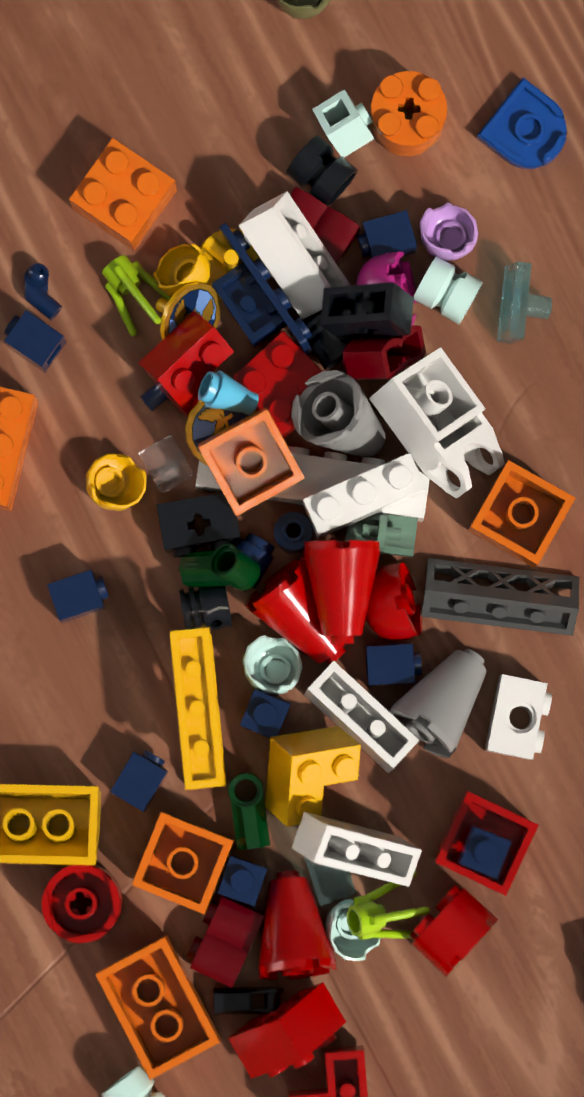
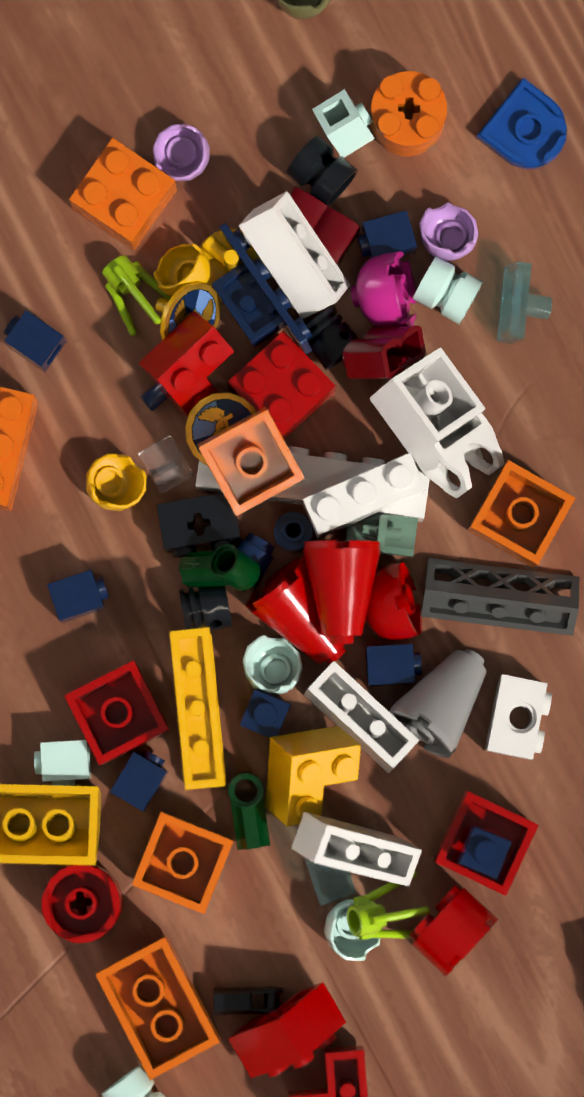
dark blue arm [24,263,63,321] -> none
dark red brick [186,896,265,988] -> none
medium azure cone [198,371,259,415] -> none
dark blue brick [218,855,267,906] -> none
red cone [258,871,337,980] -> none
light grey cone [291,370,385,458] -> none
black brick [320,282,414,340] -> none
none -> light aqua brick [34,740,92,786]
none -> red brick [64,660,171,766]
none -> lavender hair [153,123,210,181]

